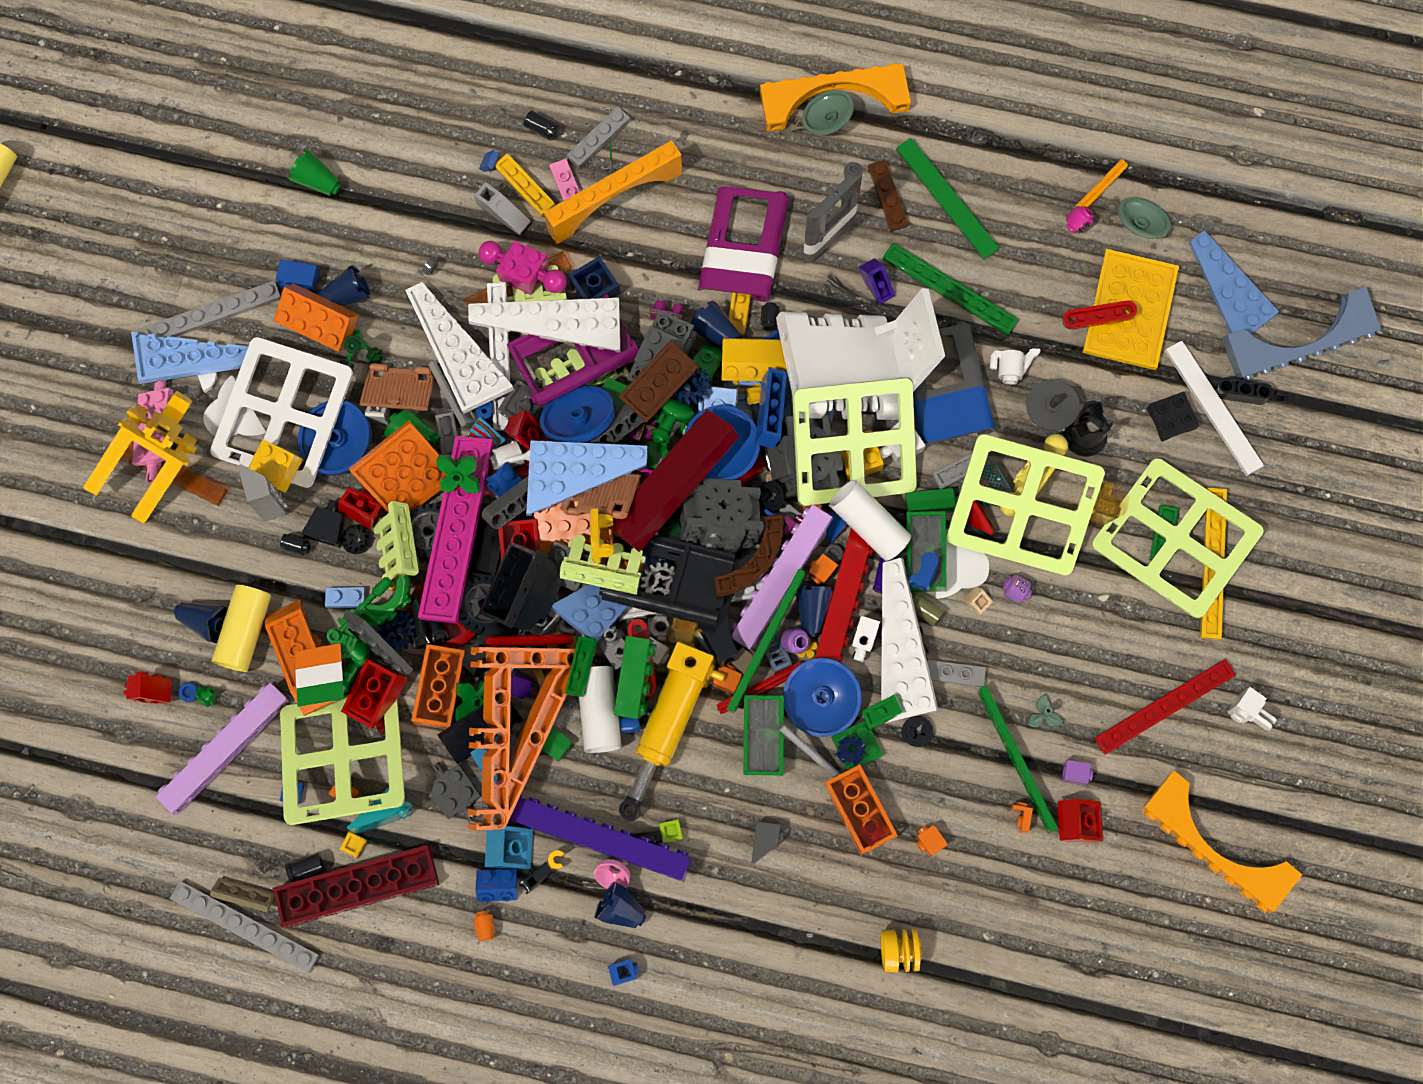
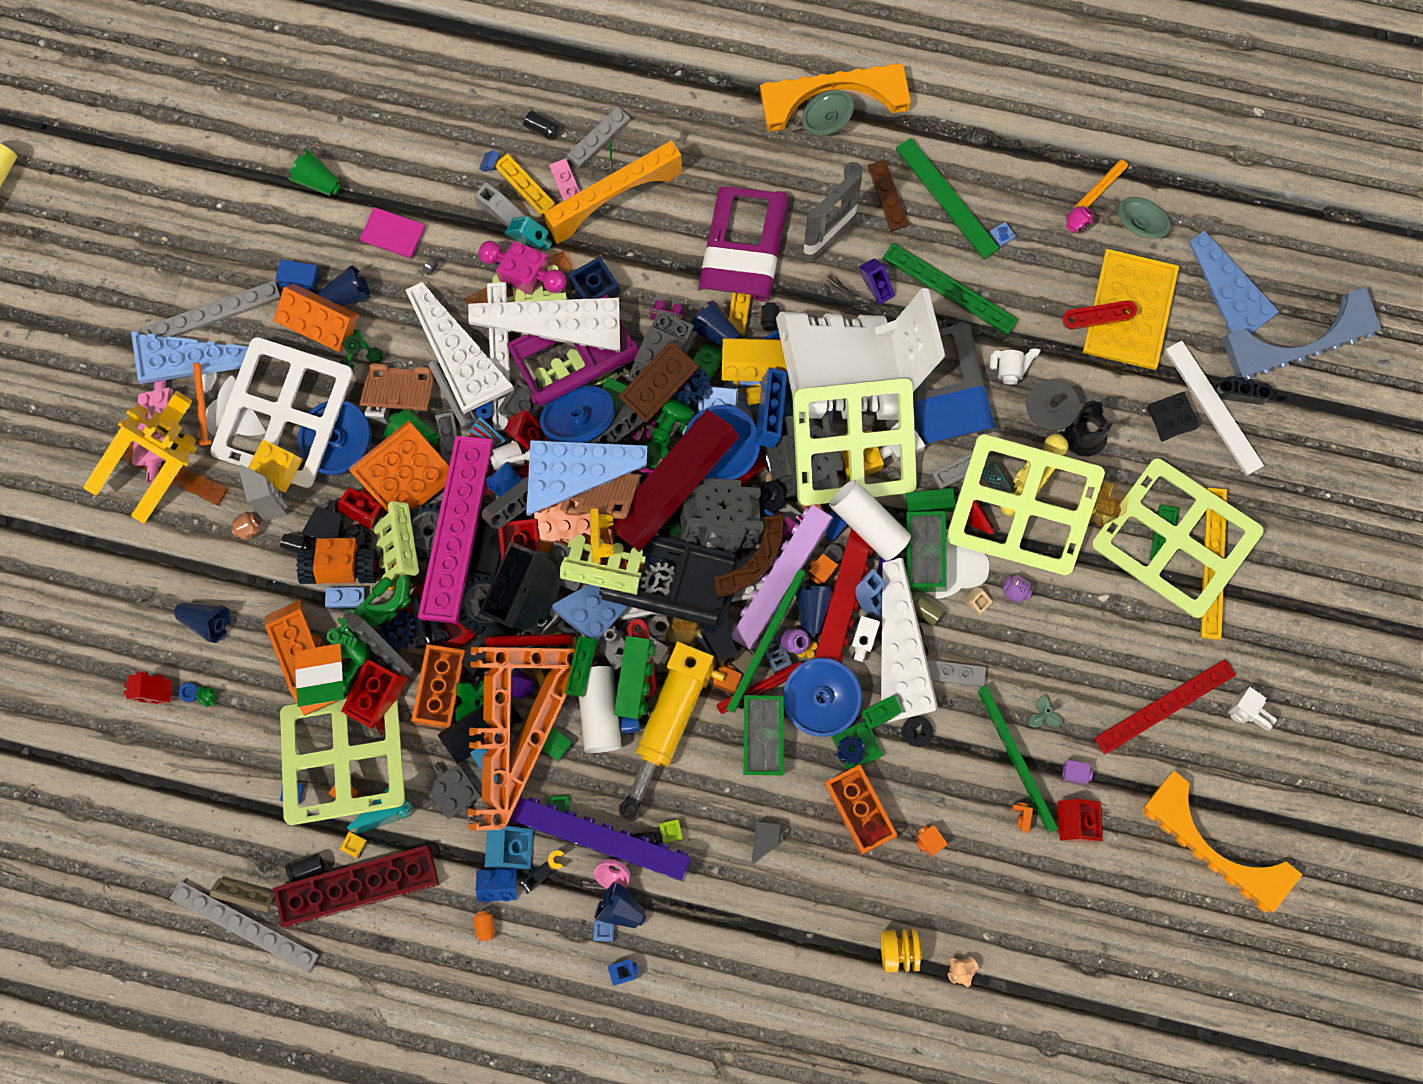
lavender brick [156,683,291,815] -> none
light yellow piece [211,585,271,672] -> none
green plant [436,455,480,493] -> none
light grey bar [779,724,840,777] -> none
blue leg [909,552,939,592] -> none
none -> orange bar [193,362,212,446]
none -> nougat head [231,512,262,540]
none -> brick [296,538,378,584]
none -> dark pink tile [360,207,425,259]
none -> teal torso [505,216,552,251]
none -> green tile [549,795,570,813]
none -> medium blue tile [593,920,614,941]
none -> medium blue arch [855,569,886,625]
none -> light nougat rock [948,957,979,987]
none -> medium blue tile [989,222,1016,248]

